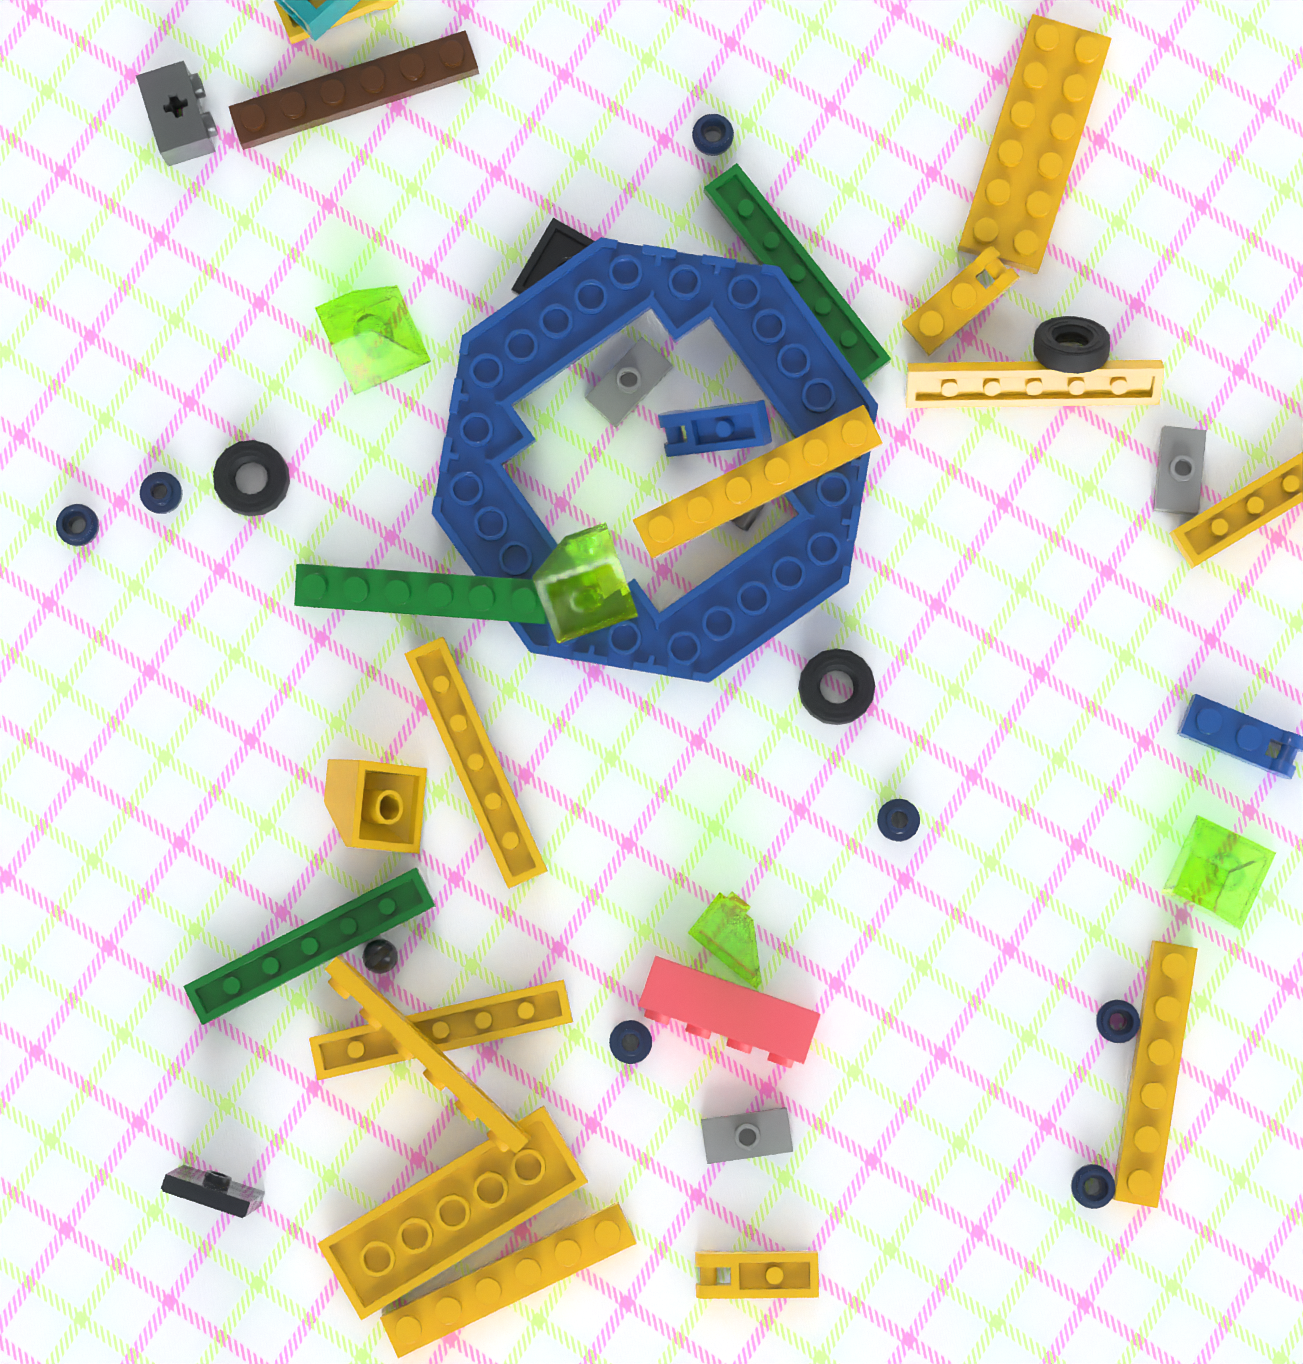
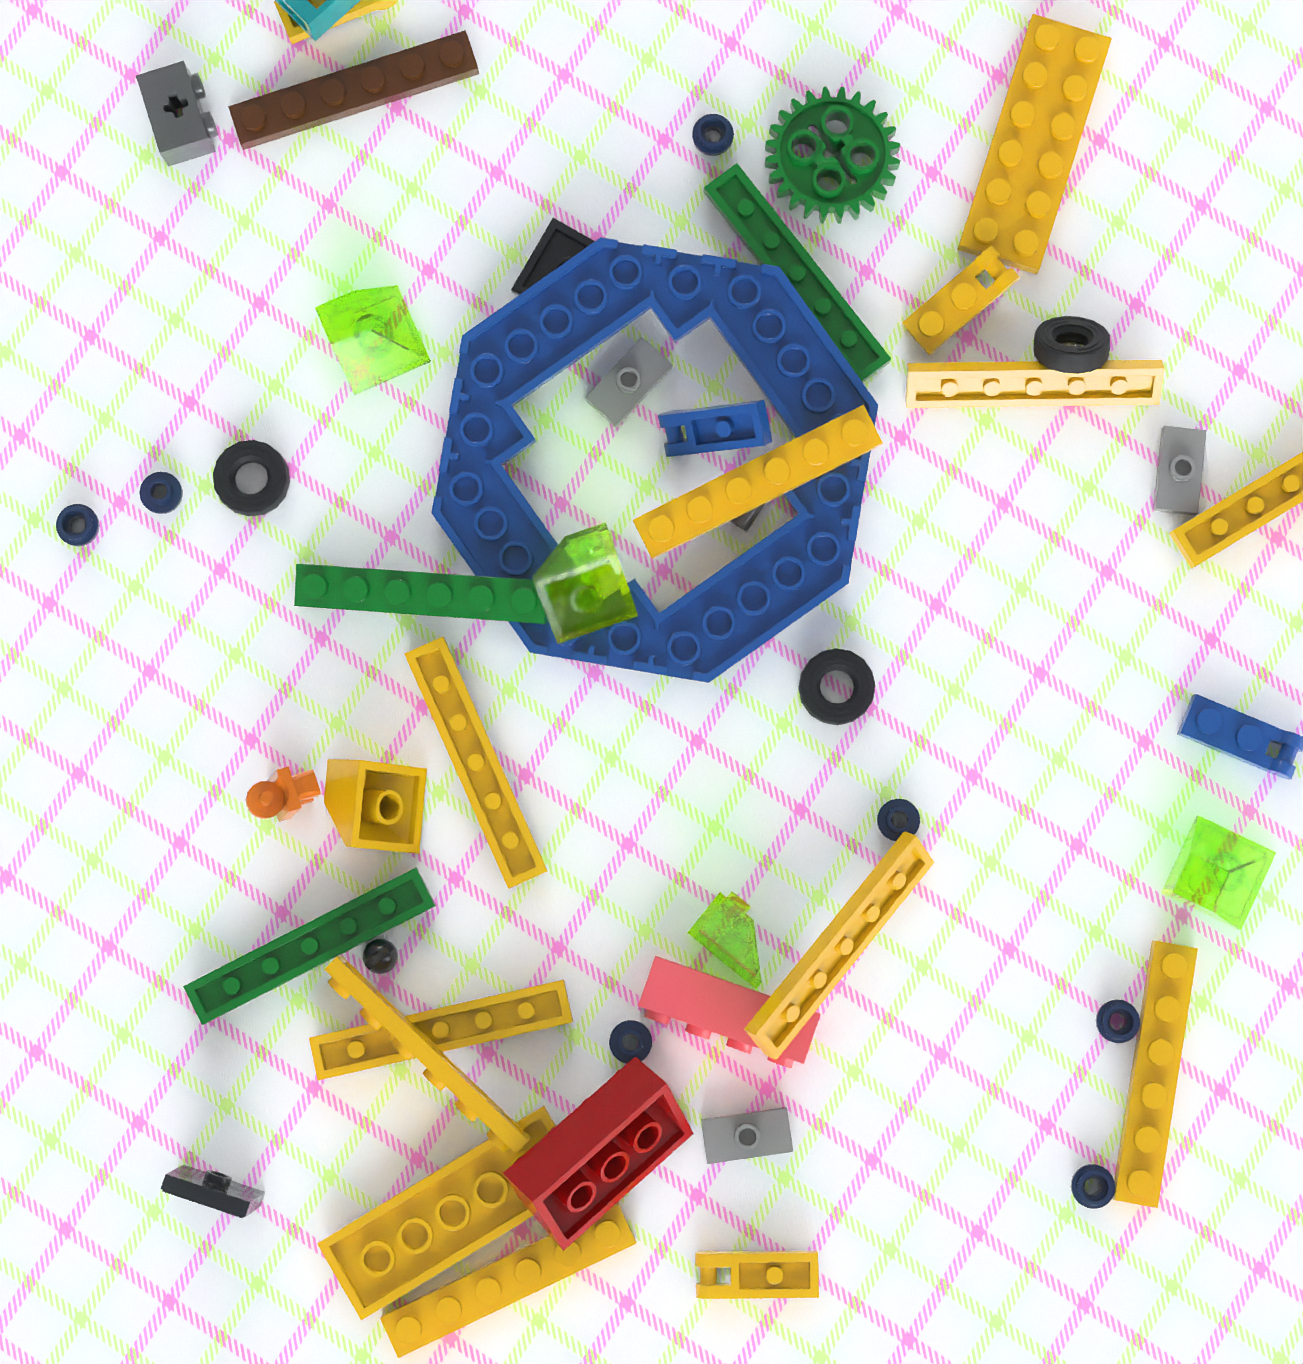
none -> orange hips [245,766,321,822]
none -> red slope [503,1056,694,1251]
none -> yellow plate [744,831,935,1060]
none -> green gear [764,86,901,224]

